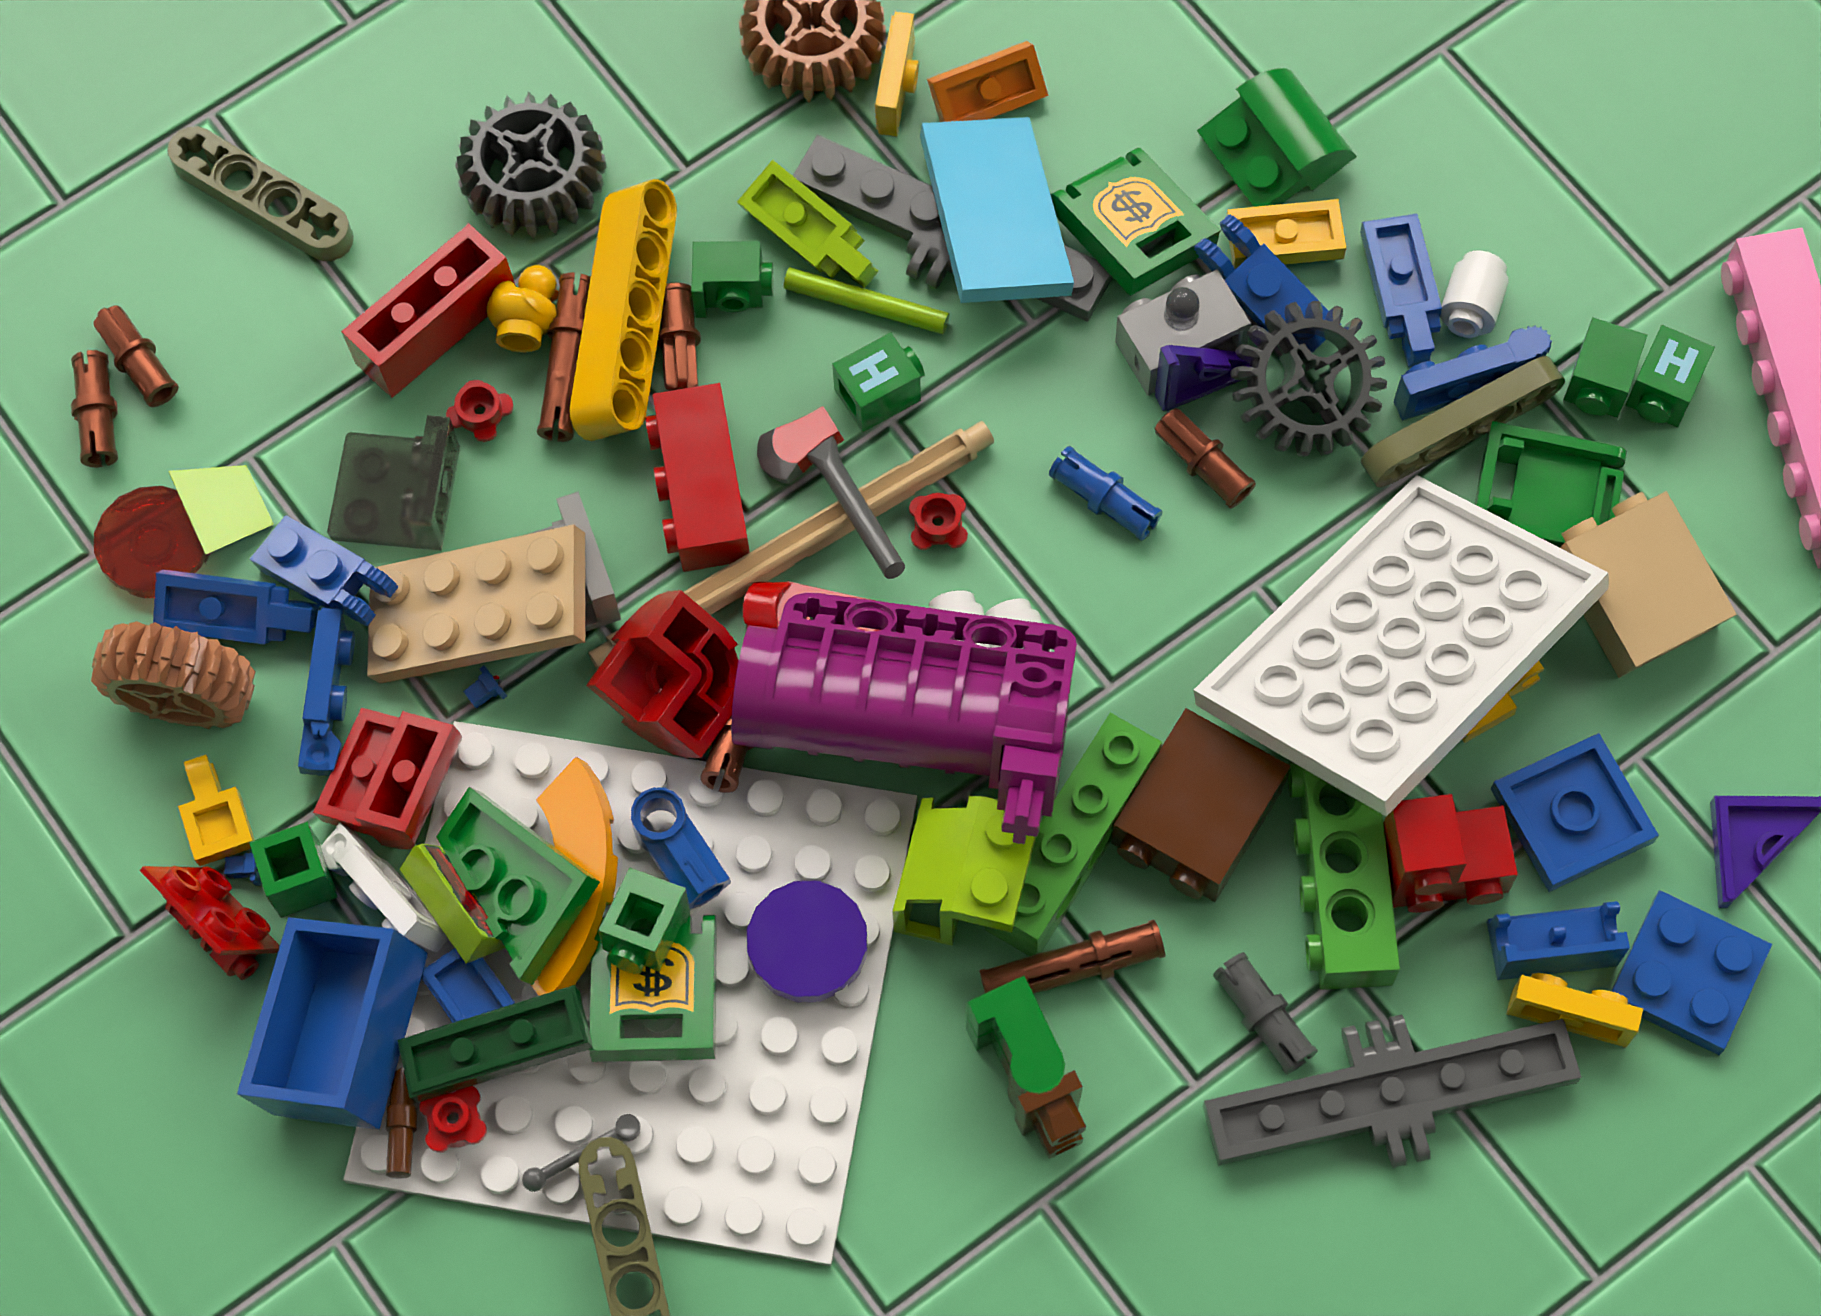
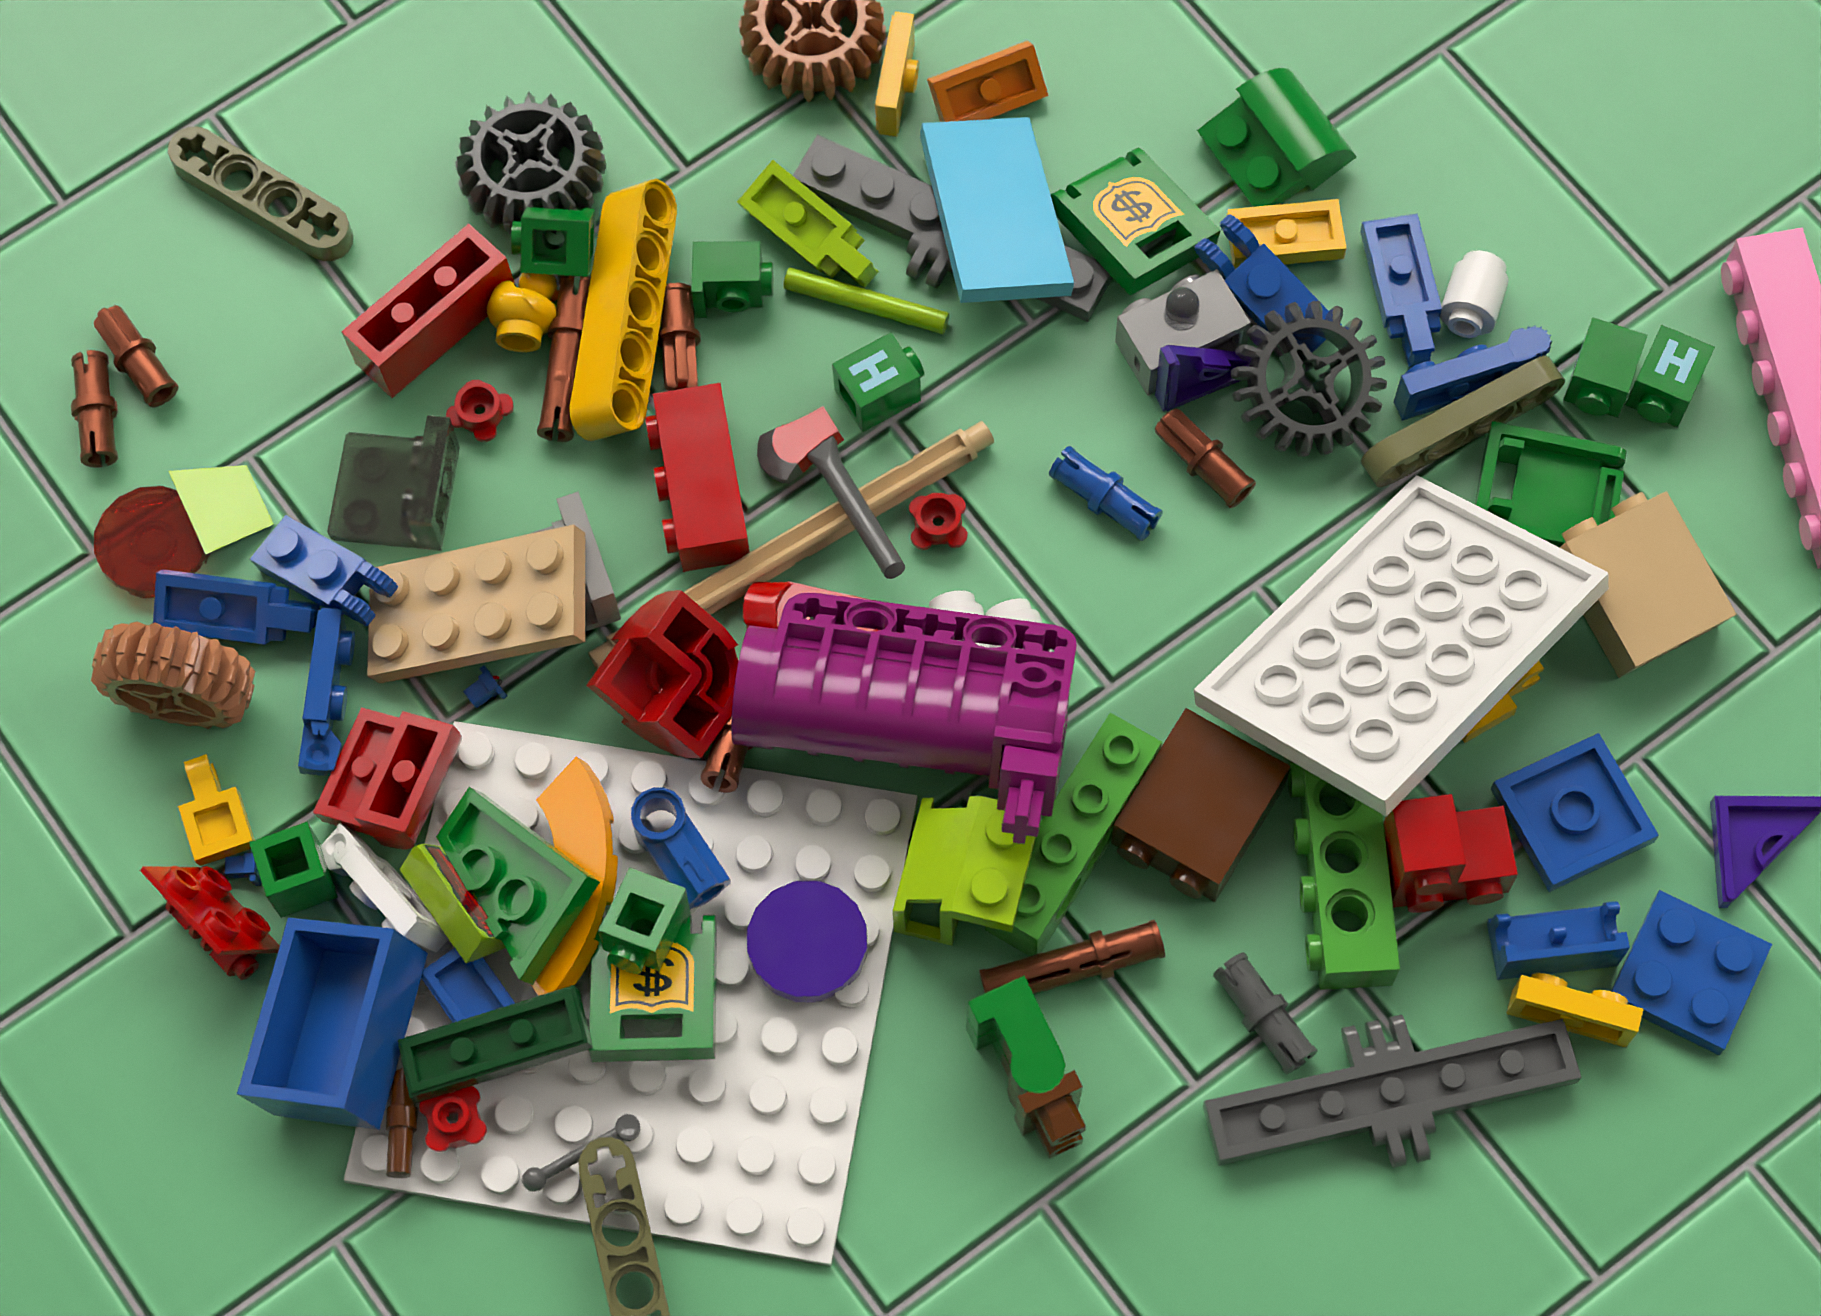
none -> green brick [511,207,595,277]

